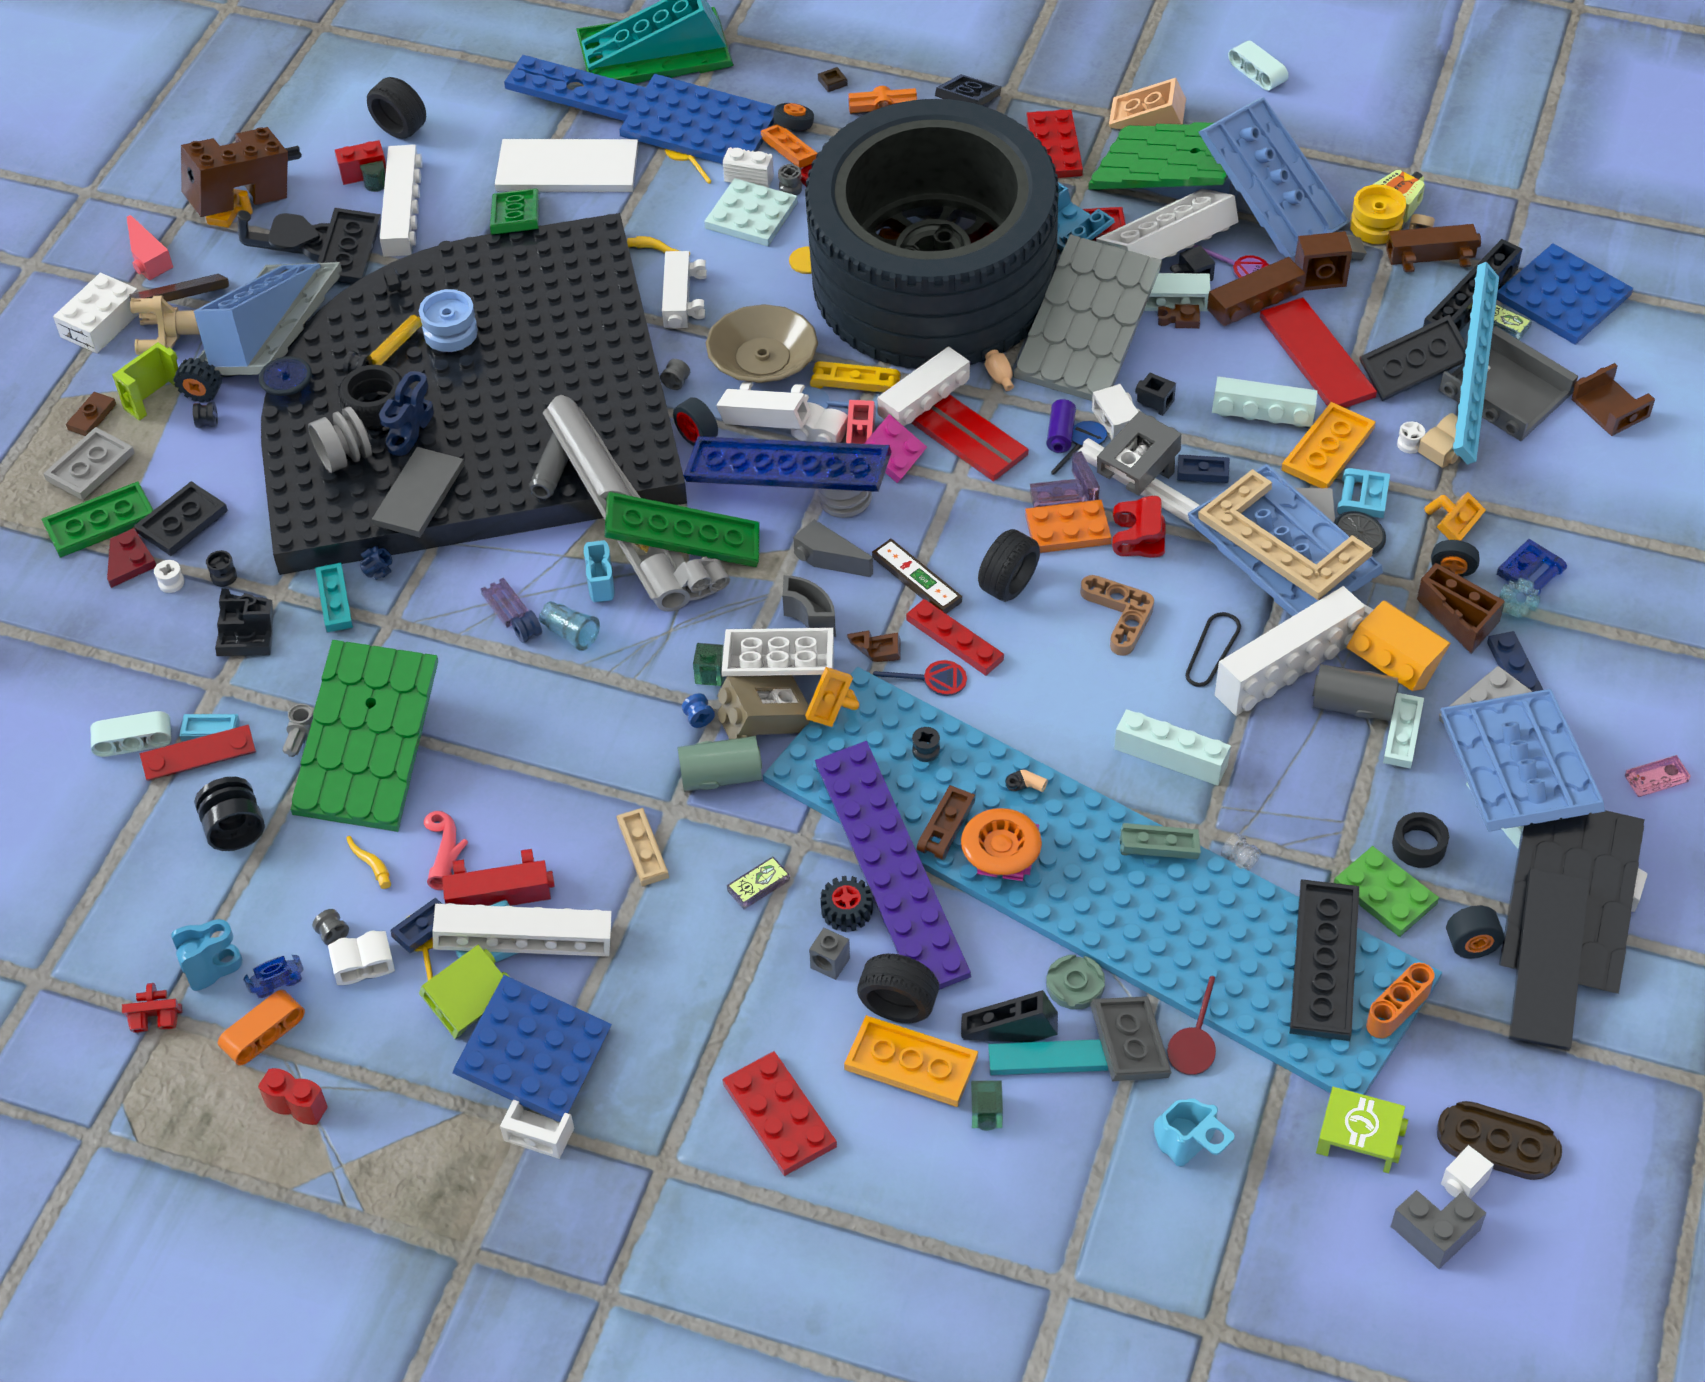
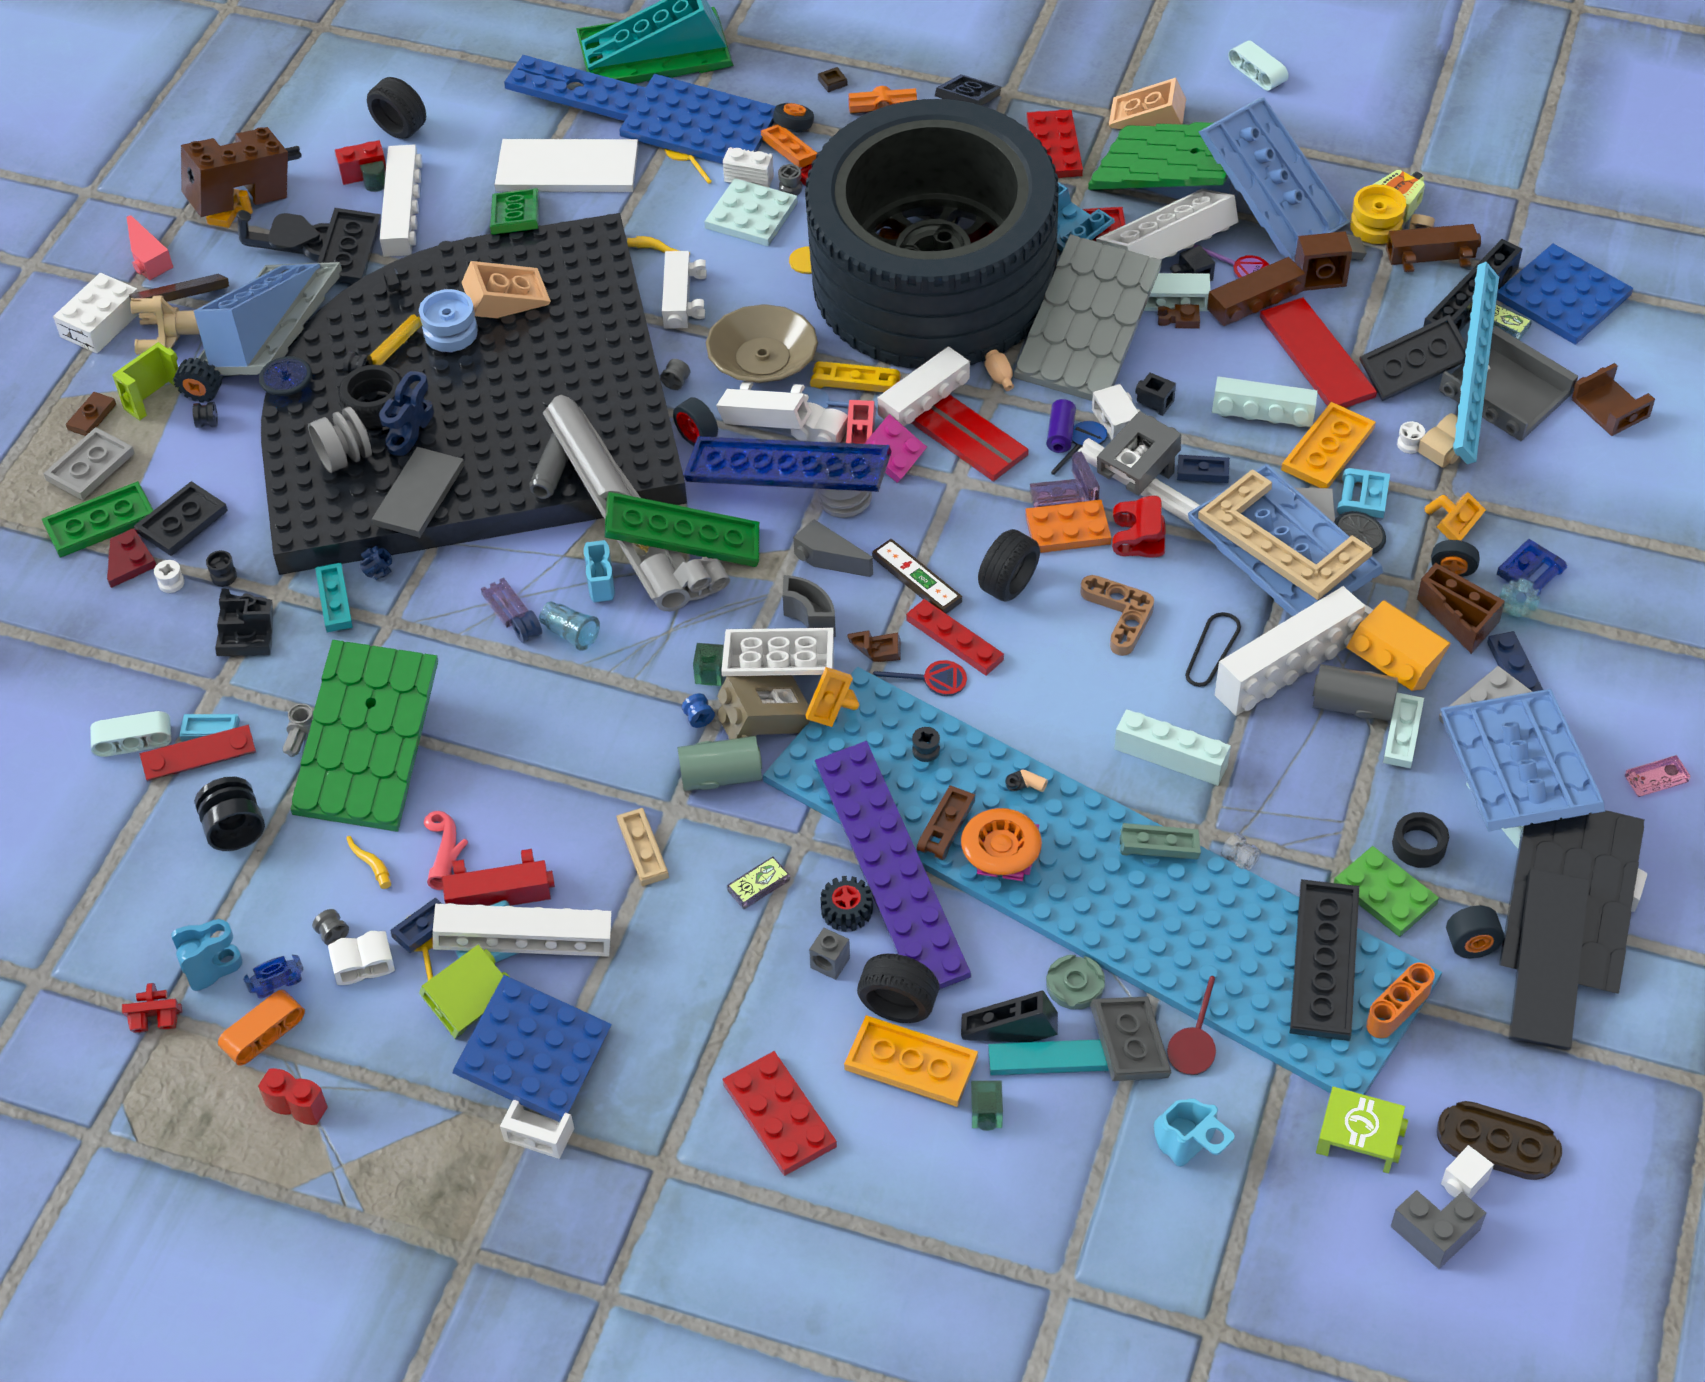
none -> light nougat slope [461,261,551,318]

